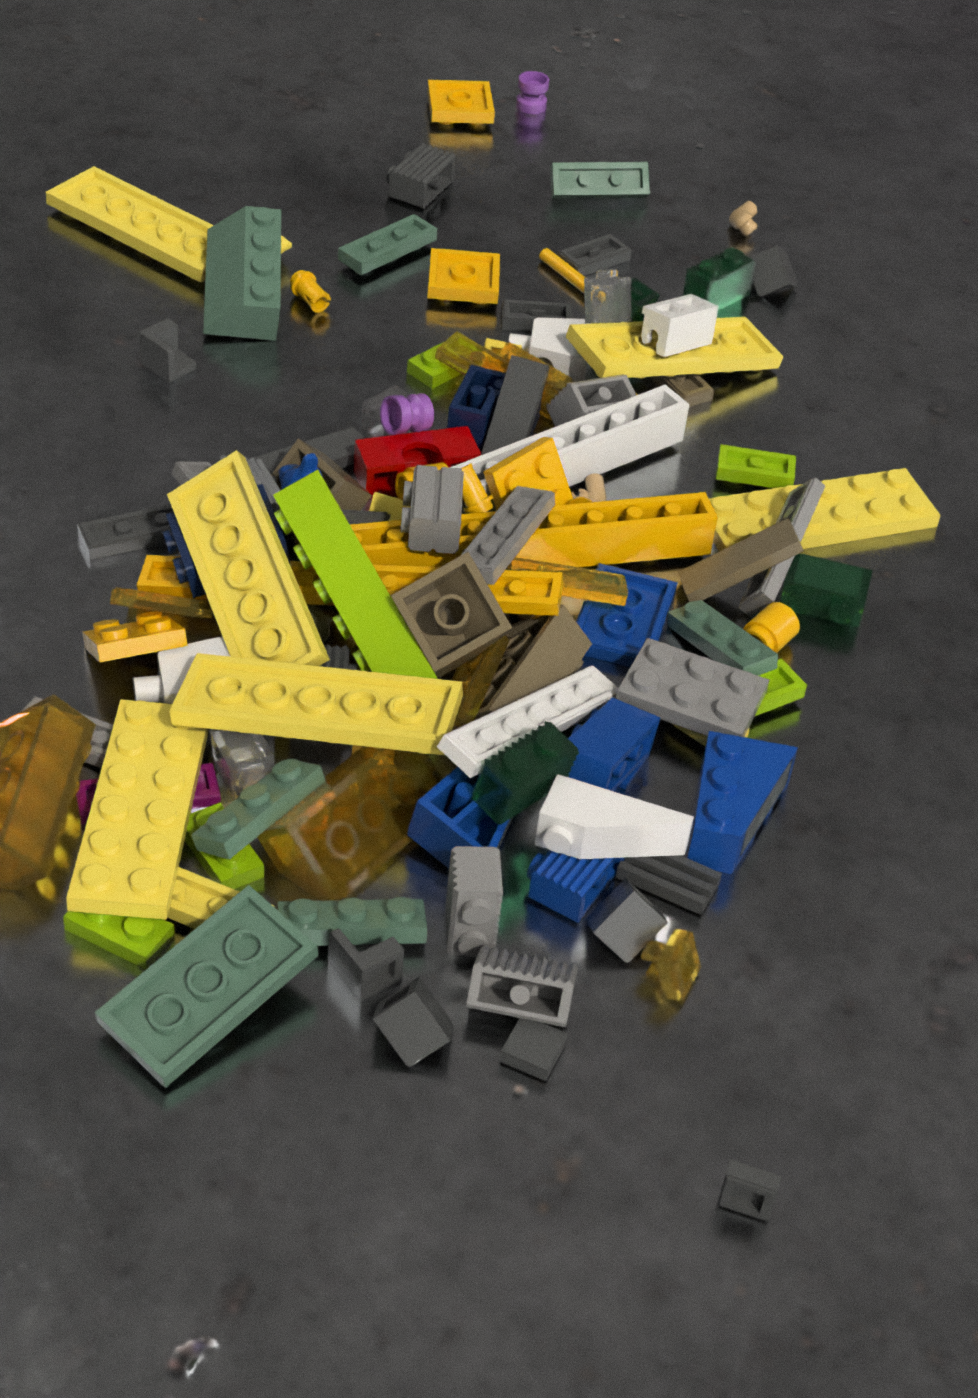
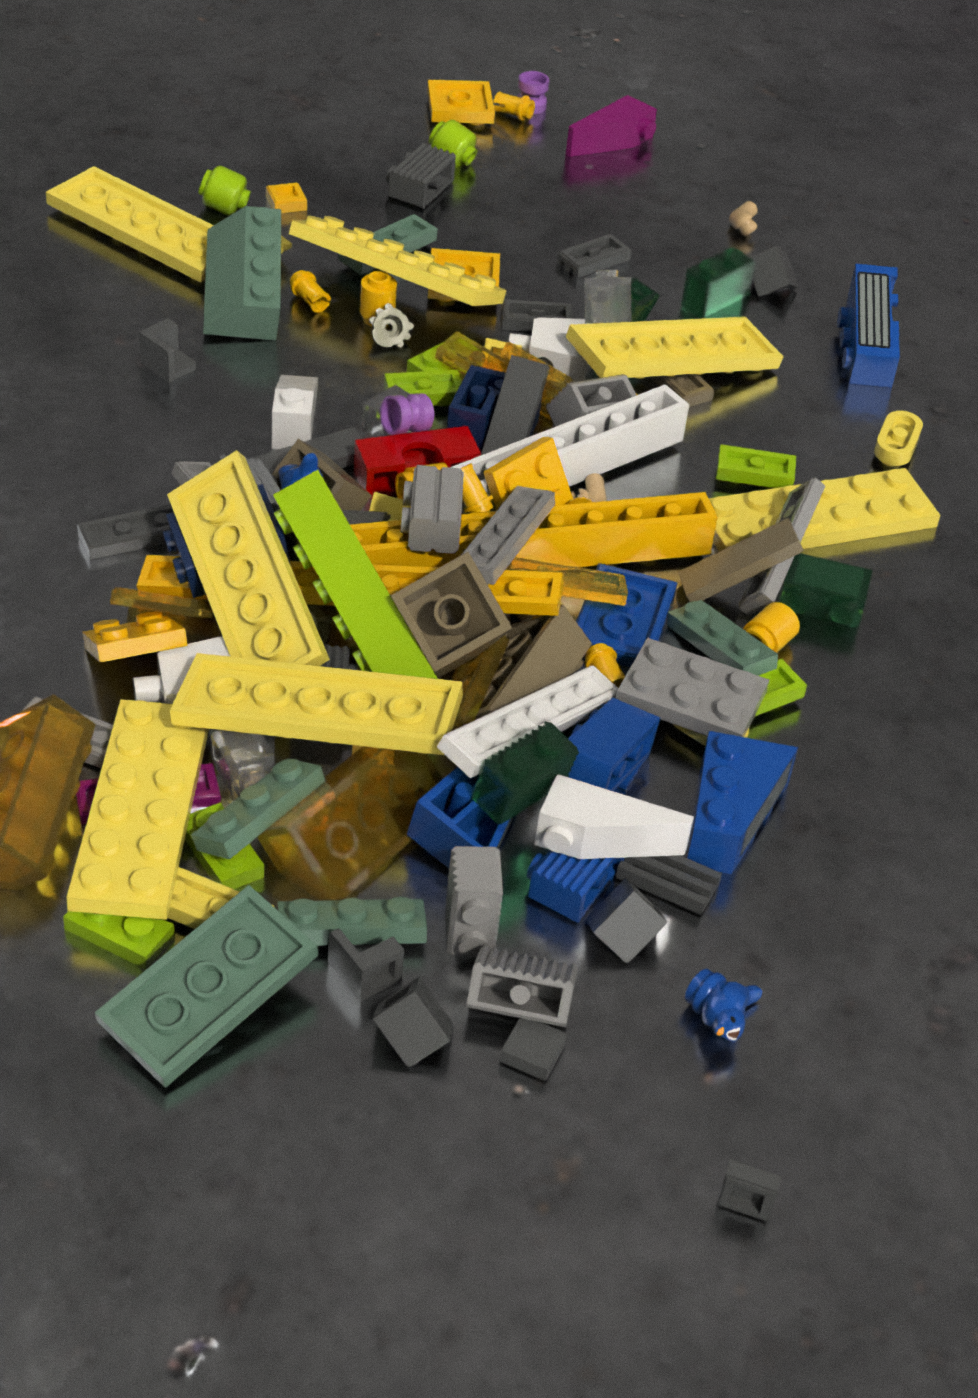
yellow bar [539,248,614,310] -> none
sand green plate [550,162,650,199] -> none
white hinge [641,294,719,357] -> none
clear yellow tile [641,929,701,1001] -> none
none -> lime head [198,165,251,216]
none -> yellow tile [266,182,307,213]
none -> white slope [272,375,318,450]
none -> light yellow plate [289,216,507,306]
none -> yellow brick [360,271,397,327]
none -> animal [369,303,414,348]
none -> lime plate [384,370,462,407]
none -> lime head [428,119,478,168]
none -> yellow pin [493,92,535,121]
none -> magenta slope [565,95,657,157]
none -> yellow pin [584,643,625,688]
none -> blue animal [685,969,763,1042]
none -> blue wedge [837,263,900,388]
none -> light yellow plate [874,411,923,467]

